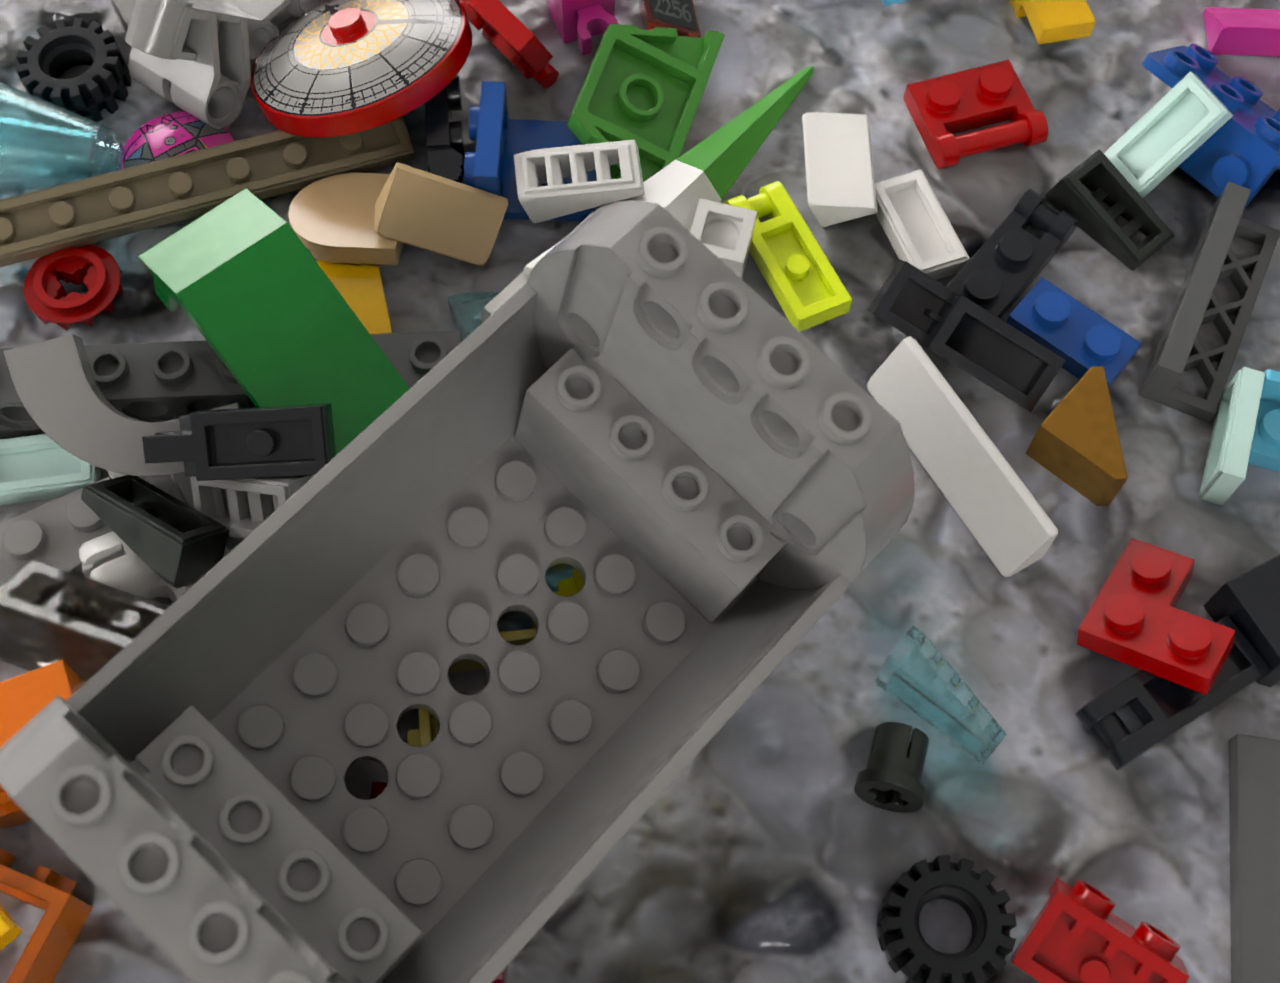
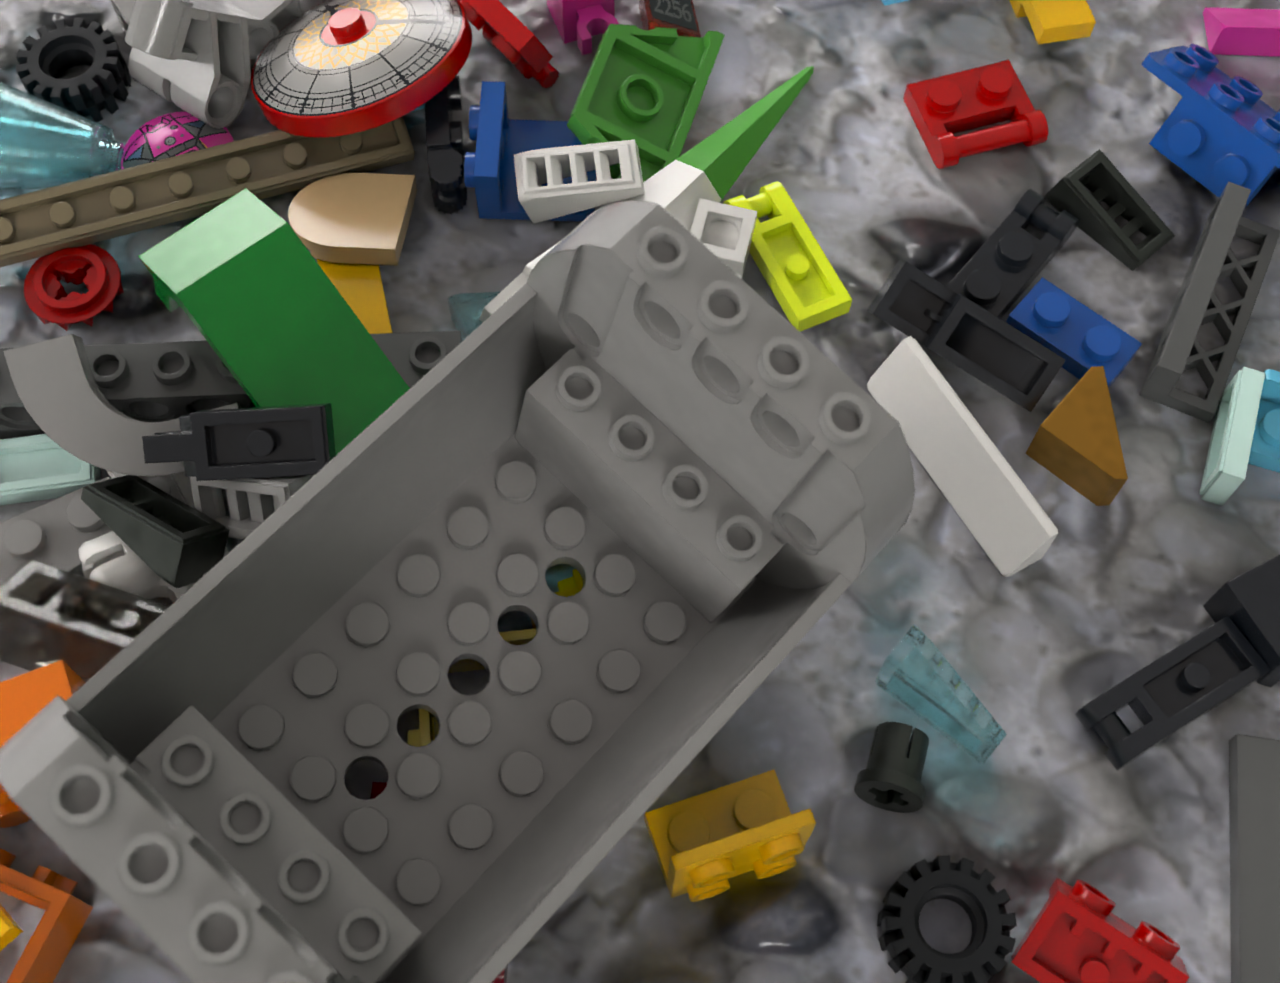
tan slope [375,162,508,266] -> none
white slope [802,112,878,228] -> none
white tile [875,169,970,280] -> none
red plate [1077,538,1236,695] -> none
light aqua tile [1104,71,1234,198] -> none
none -> yellow bracket [644,769,816,902]

